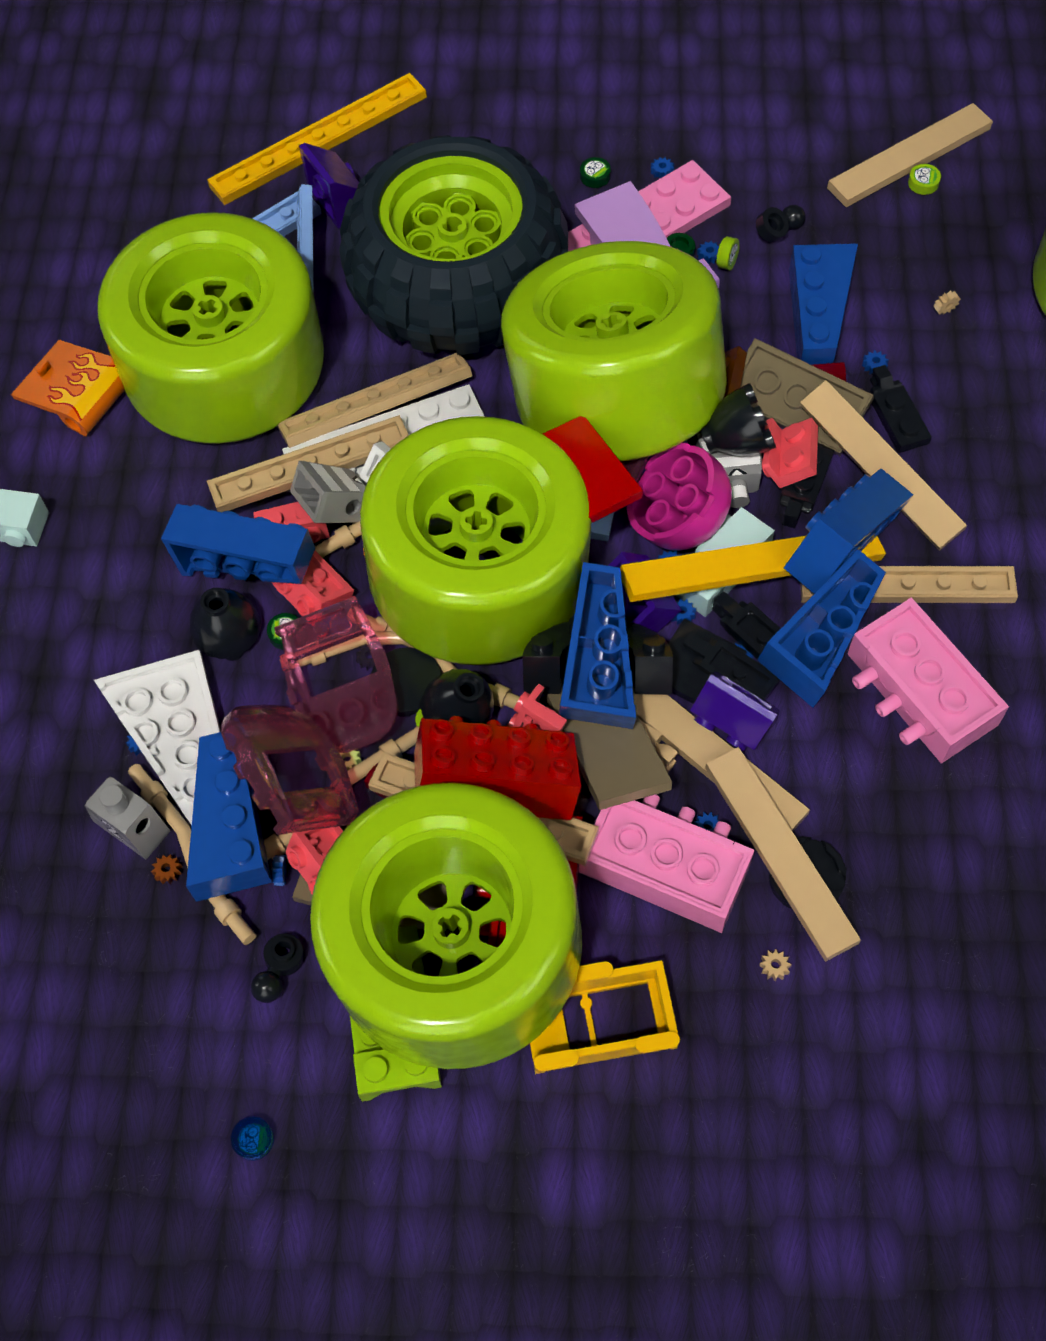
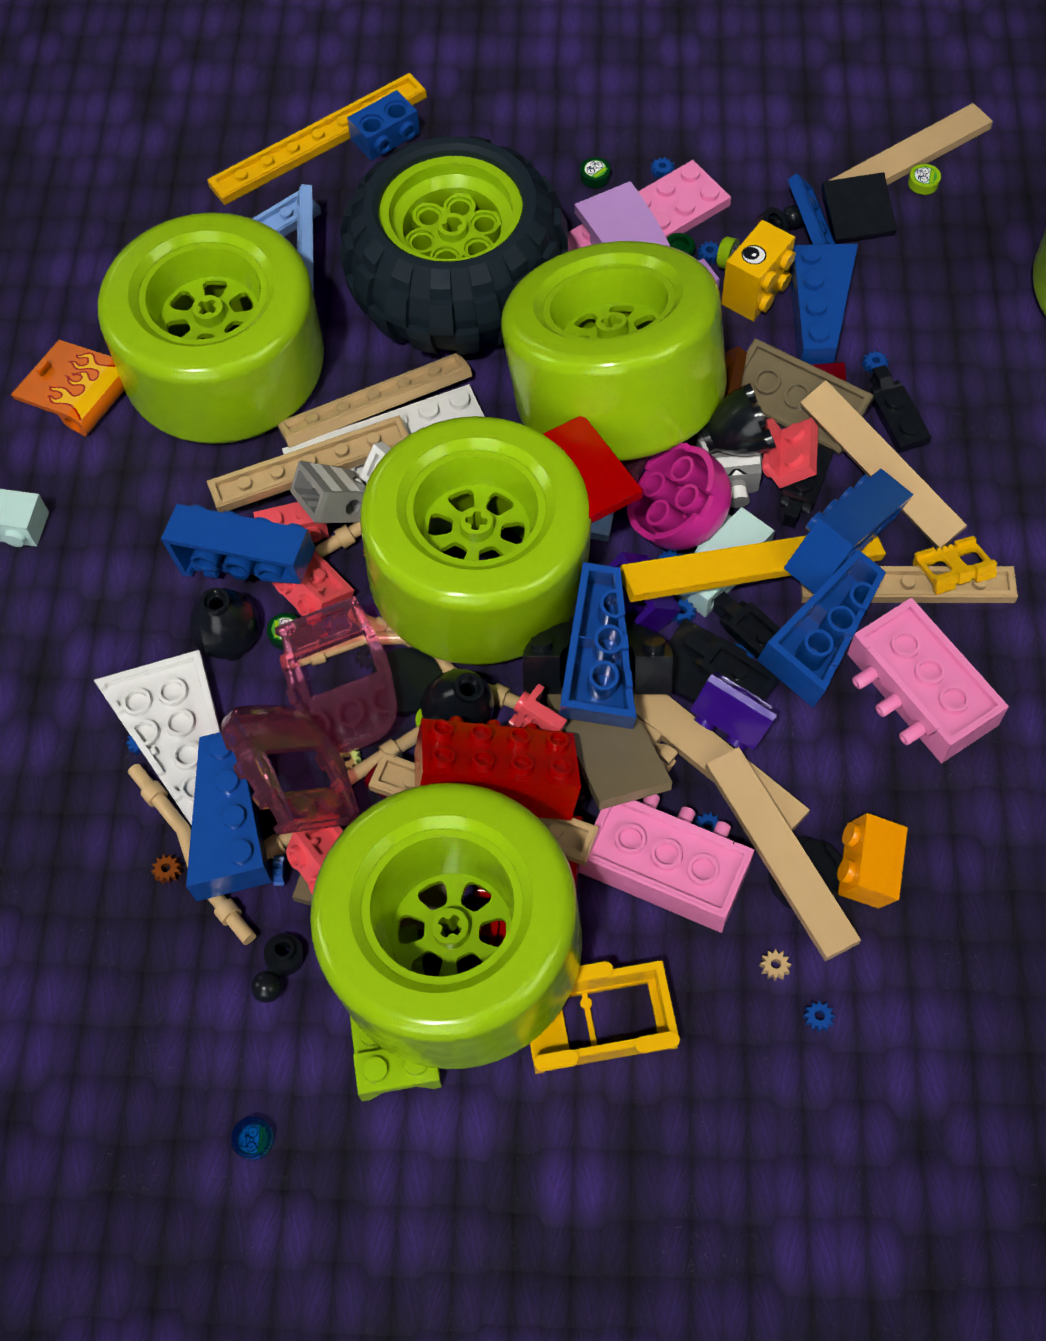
light grey torso [85,777,170,860] -> none
dark purple slope [299,143,359,229] -> none
tan piece [933,290,961,315] -> none
none -> blue brick [347,90,420,161]
none -> yellow brick [721,220,796,322]
none -> blue tile [787,173,835,245]
none -> blue piece [803,1000,836,1034]
none -> black tile [821,172,897,244]
none -> light orange brick [837,813,908,909]
none -> yellow piece [913,535,997,595]

